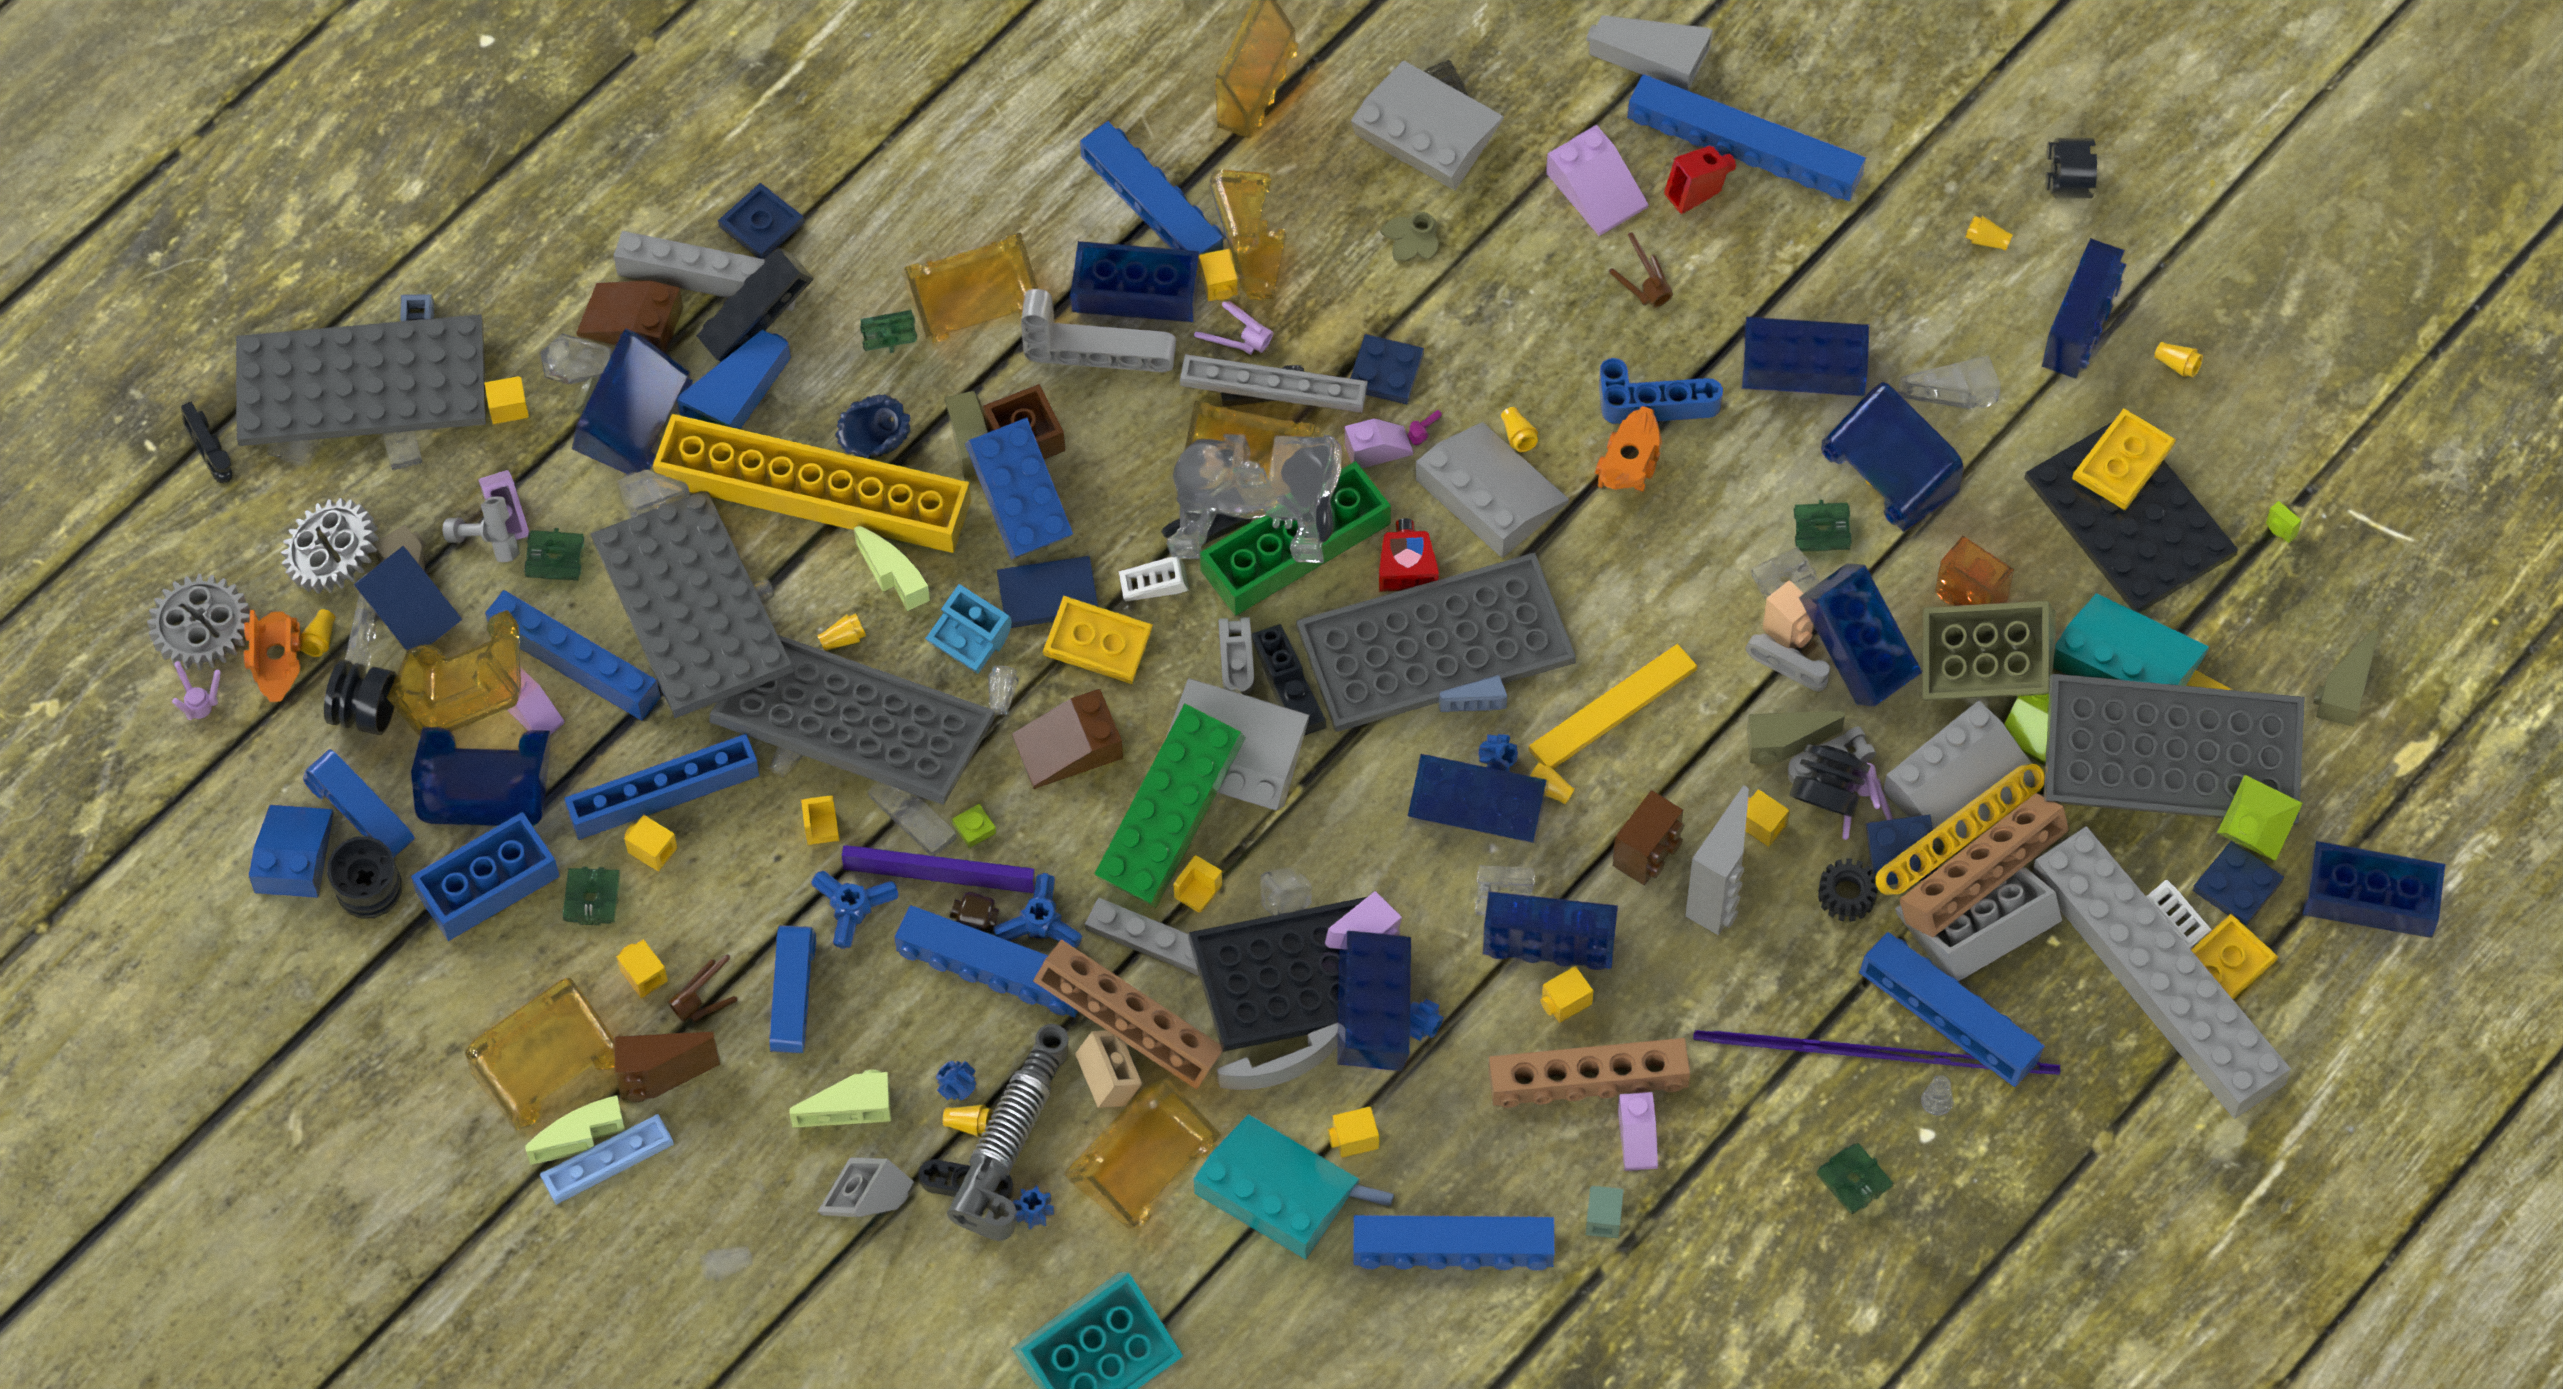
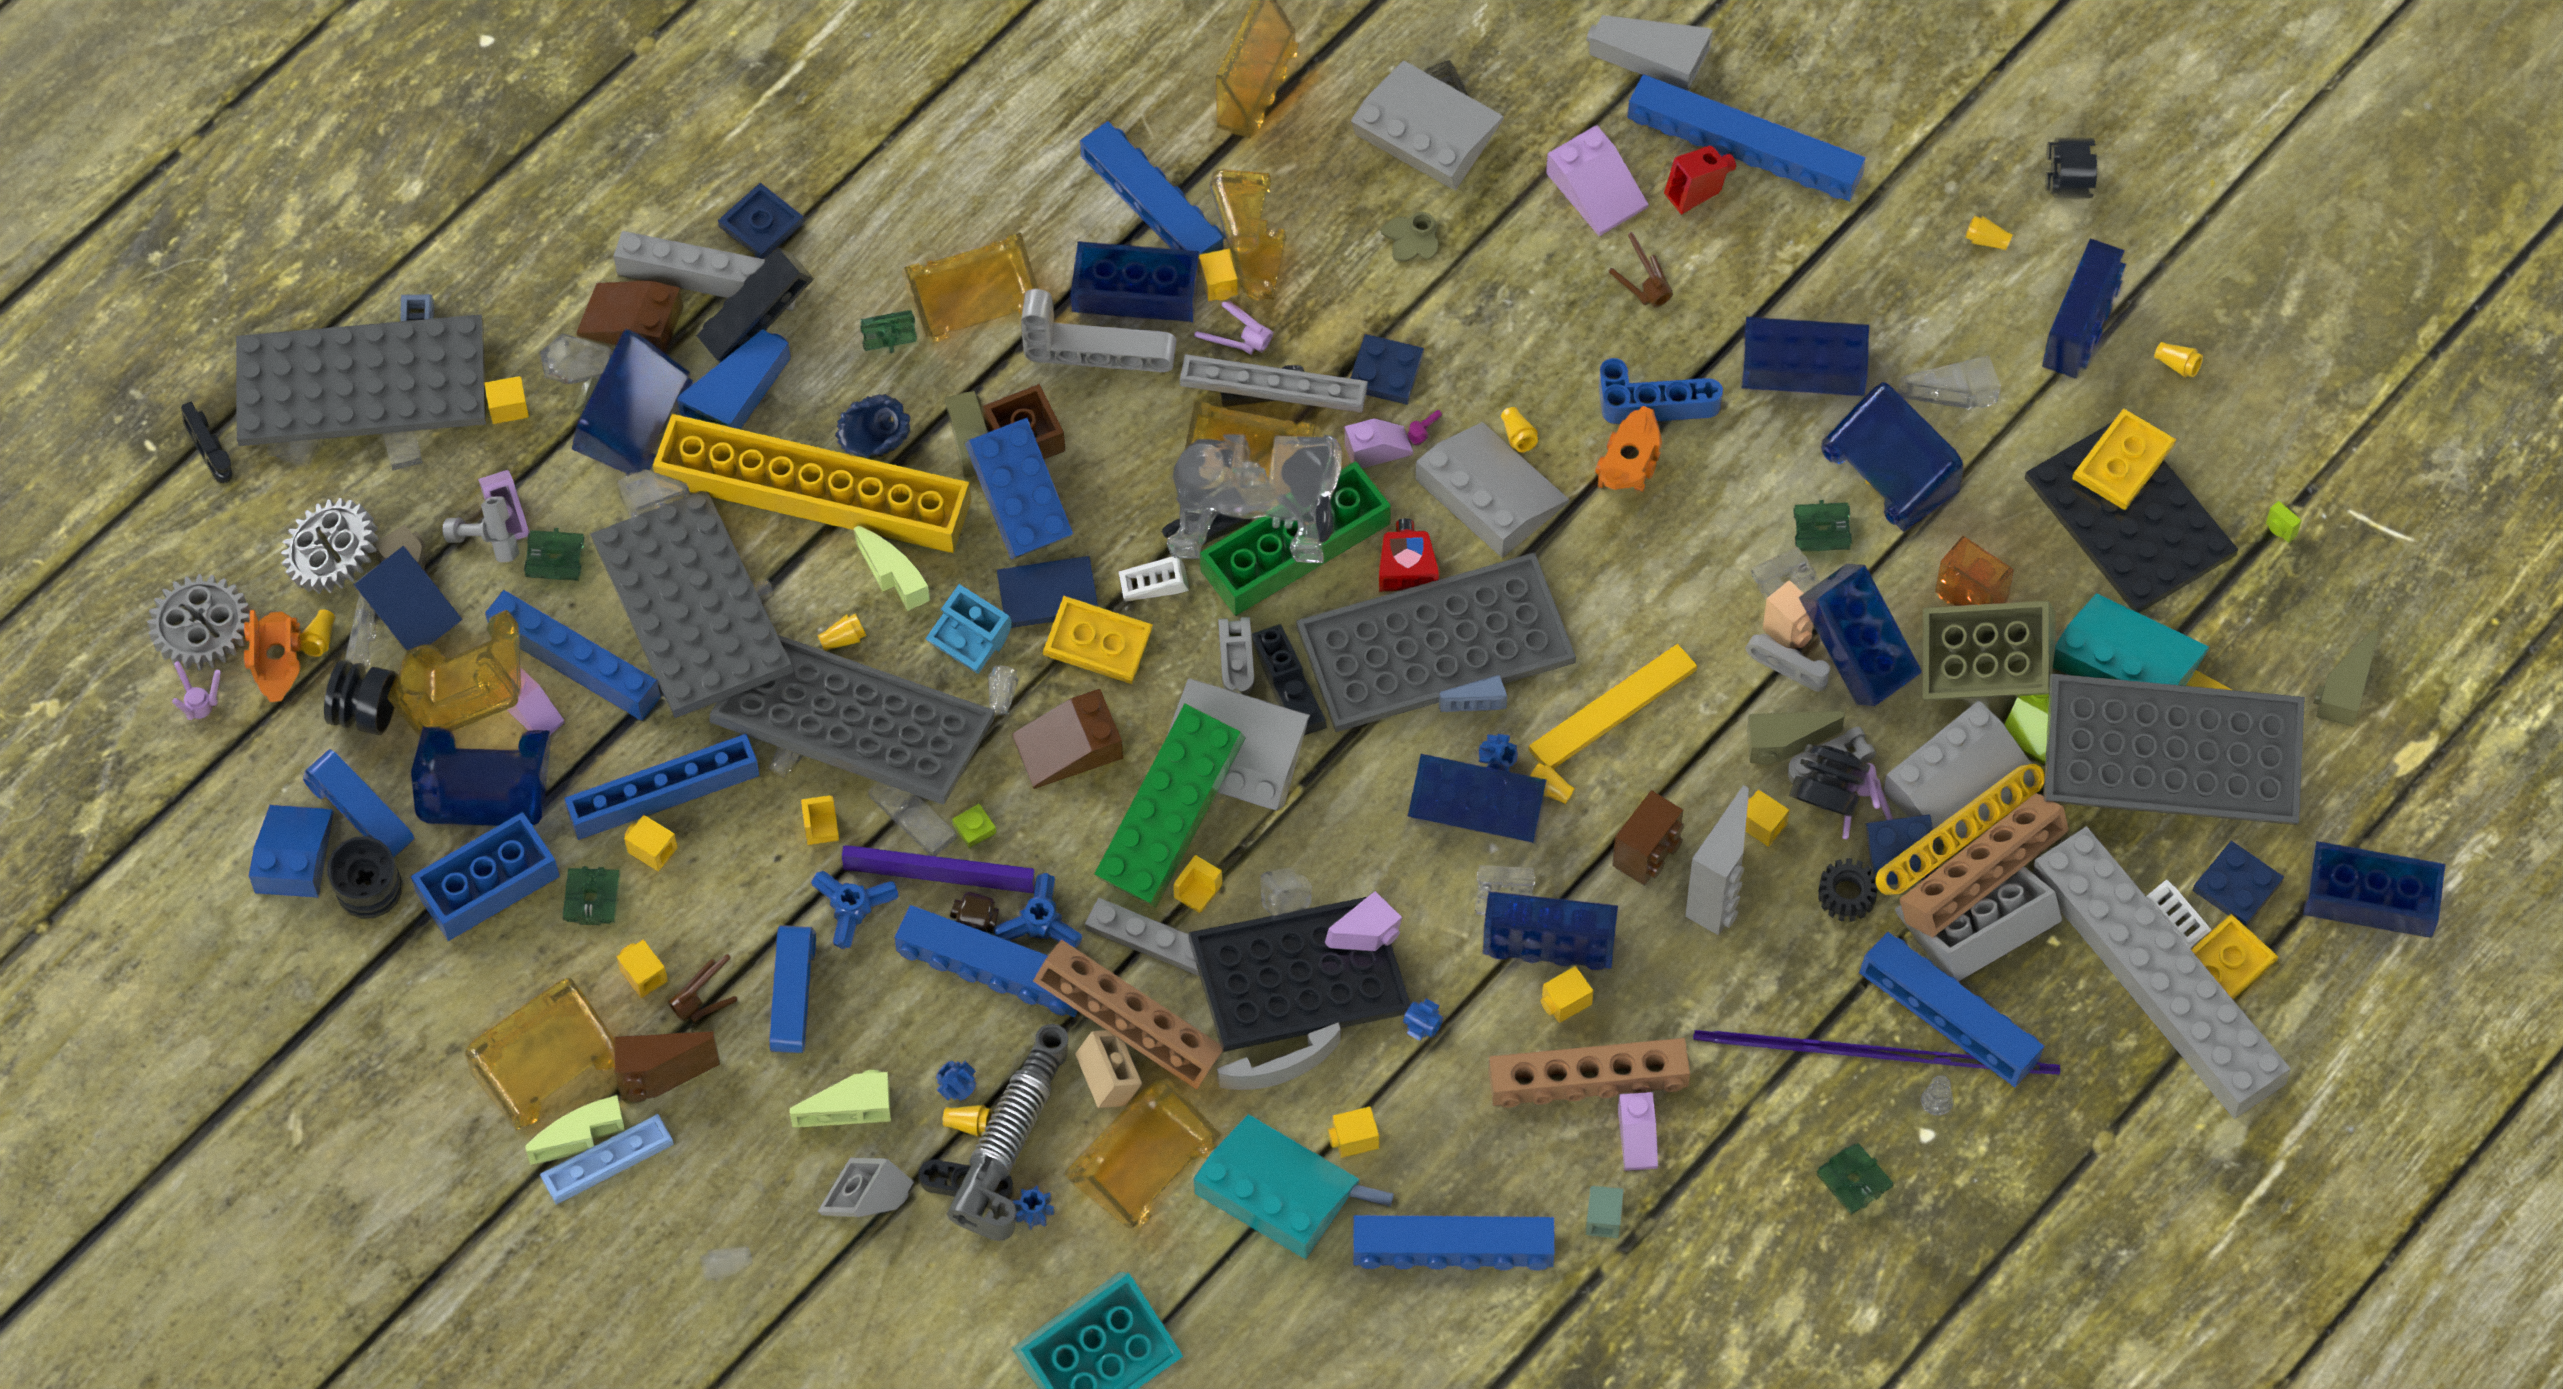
clear blue brick [1337,930,1411,1071] -> none
lime slope [2217,775,2303,861] -> none

